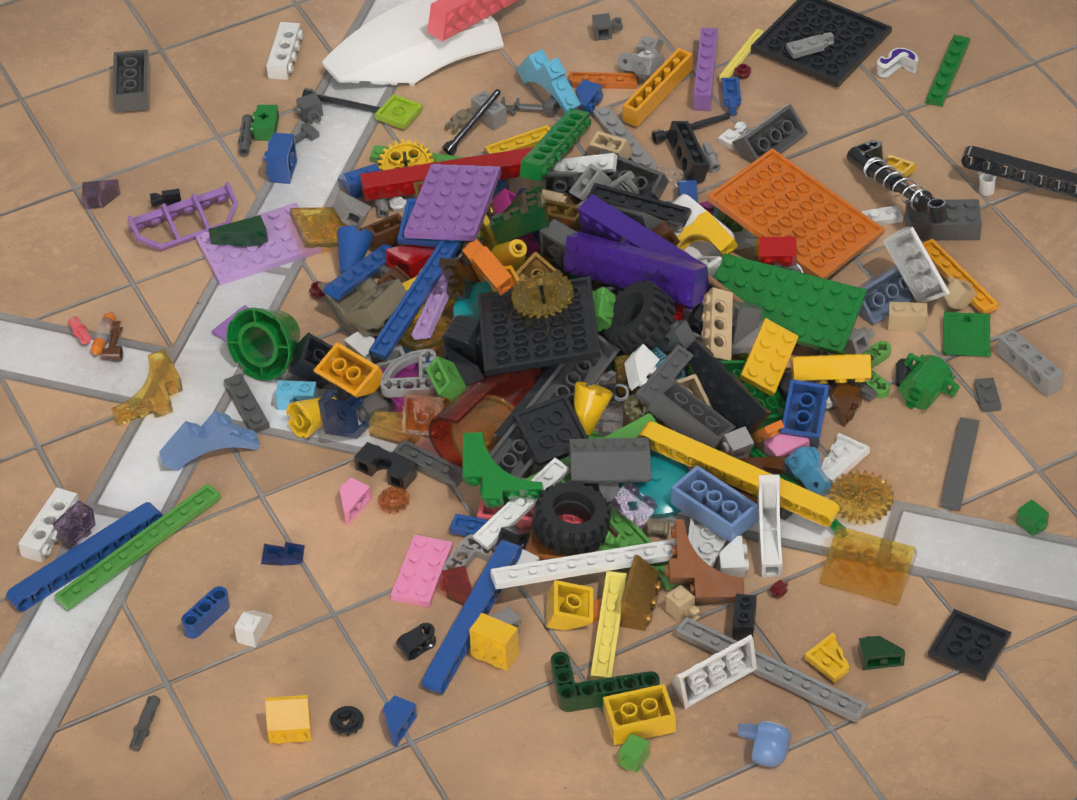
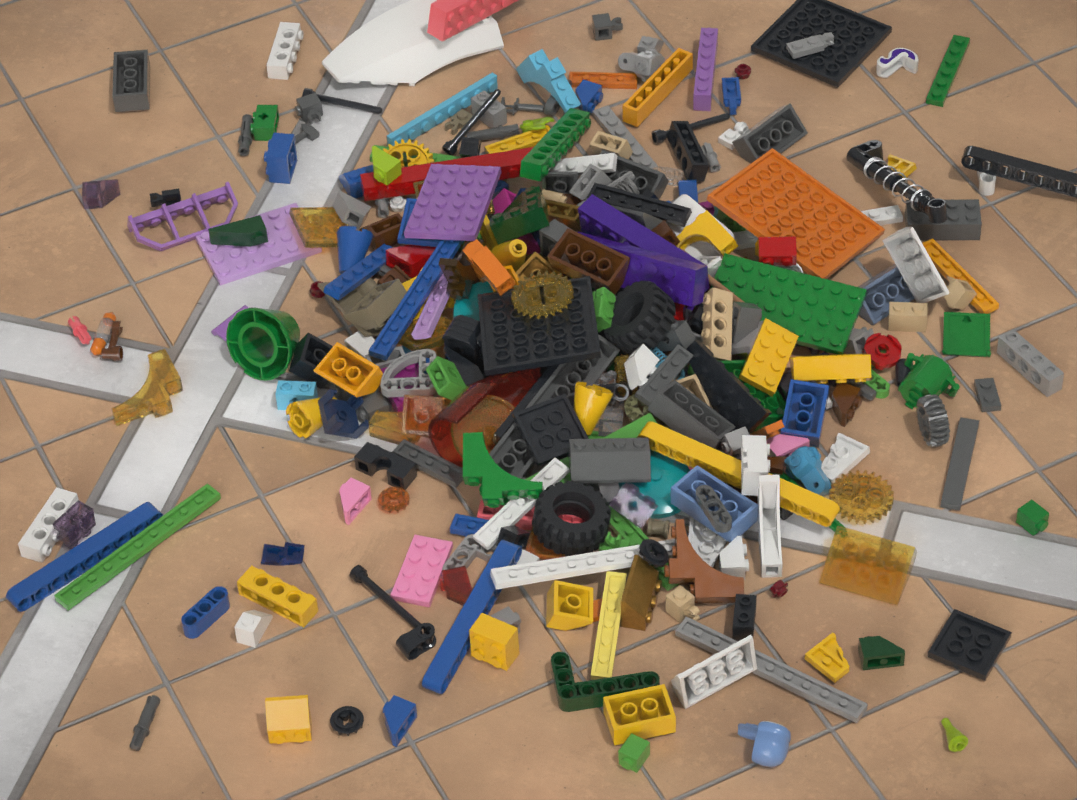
medium blue arch [159,411,260,470] -> none
dark grey plate [224,373,270,433] -> none
lime plate [375,94,423,130] -> none
light yellow axle [718,28,763,82] -> none
none -> yellow brick [237,565,318,627]
none -> black piece [349,565,421,628]
none -> lime slope [372,146,402,185]
none -> medium azure plate [387,72,498,147]
none -> black brick [459,137,481,157]
none -> dark grey pin [466,124,519,141]
none -> lime plate [520,117,554,133]
none -> reddish brown slope [547,228,630,295]
none -> black gear [639,539,669,568]
none -> dark grey beam [695,485,732,533]
none -> white wedge [741,435,770,496]
none -> red plate [862,333,902,370]
none -> dark grey gear [916,394,950,447]
none -> lime cone [941,718,968,752]

